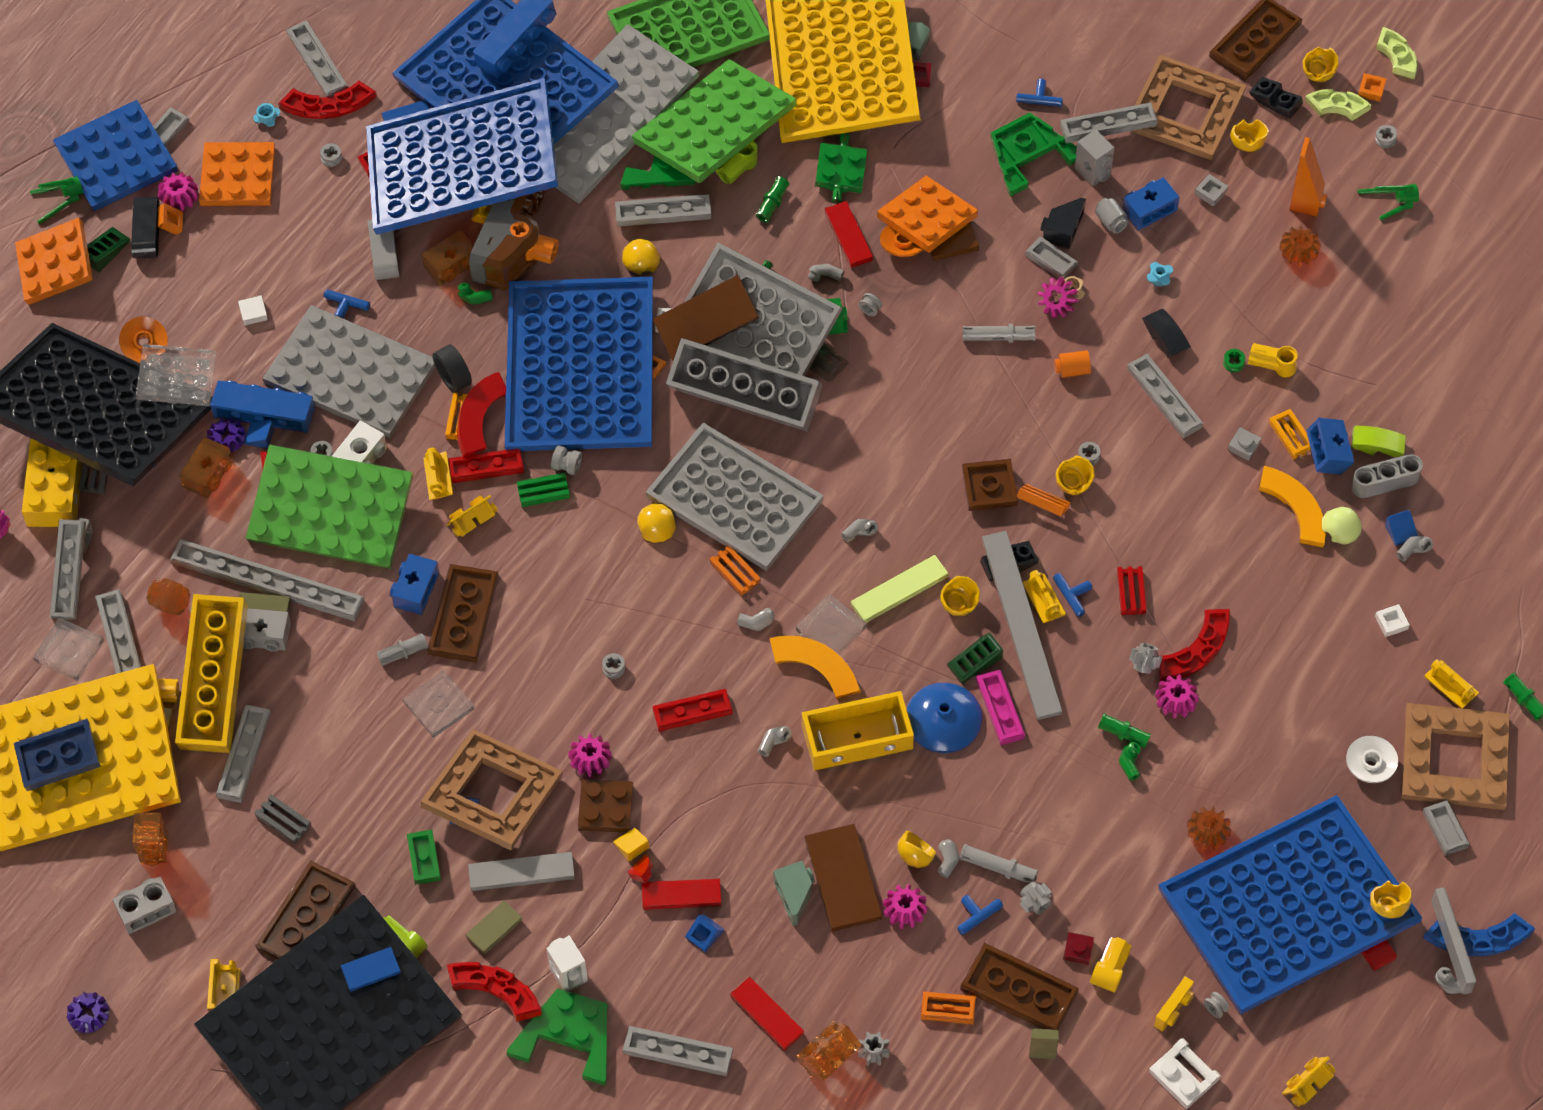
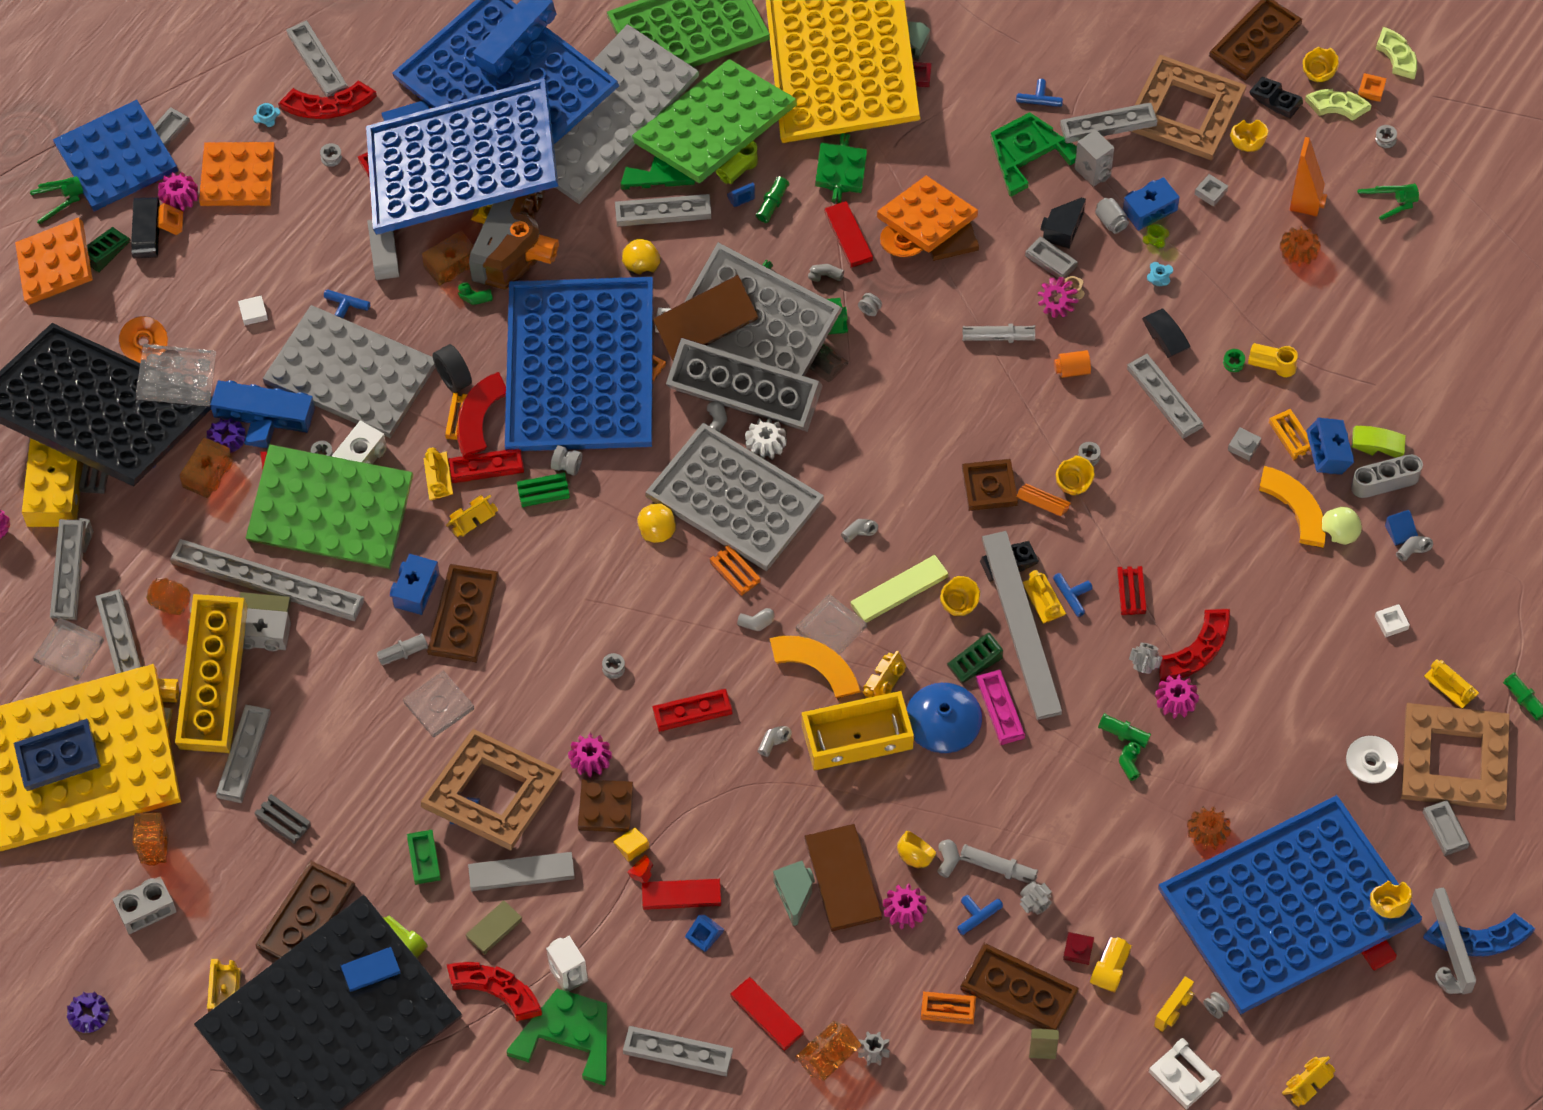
none -> light grey arm [707,402,727,432]
none -> blue slope [727,183,755,207]
none -> white gear [745,418,787,460]
none -> yellow hinge [863,651,907,698]
none -> clear neon green plate [1142,224,1170,249]

